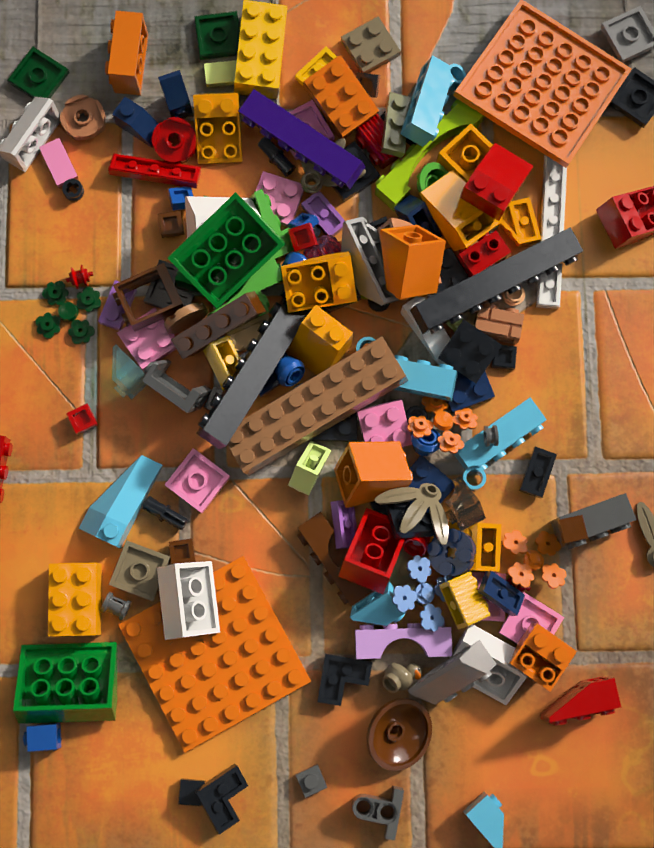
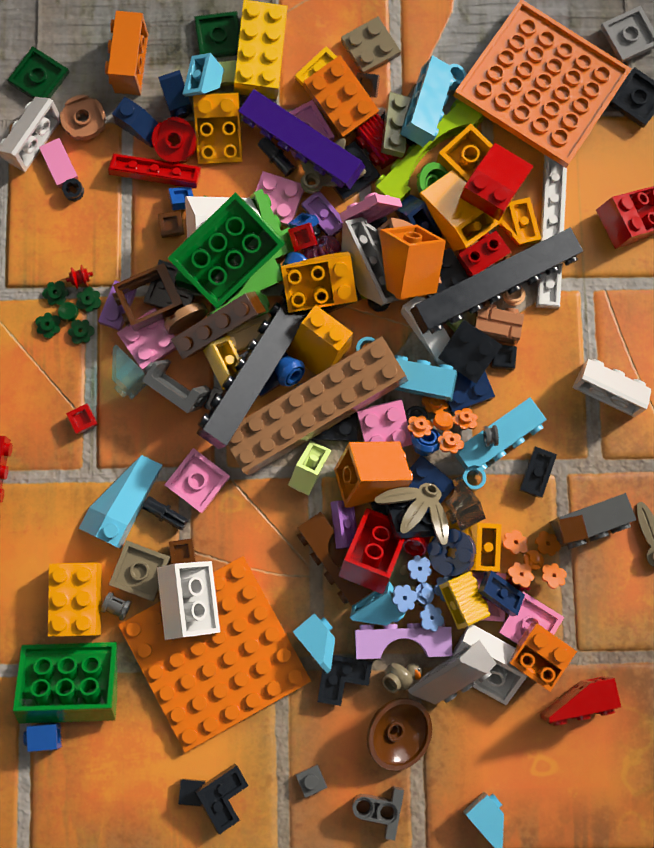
none -> medium azure slope [183,53,224,97]
none -> medium azure slope [293,613,335,673]
none -> bright pink plate [339,193,402,224]
none -> white slope [572,359,651,417]

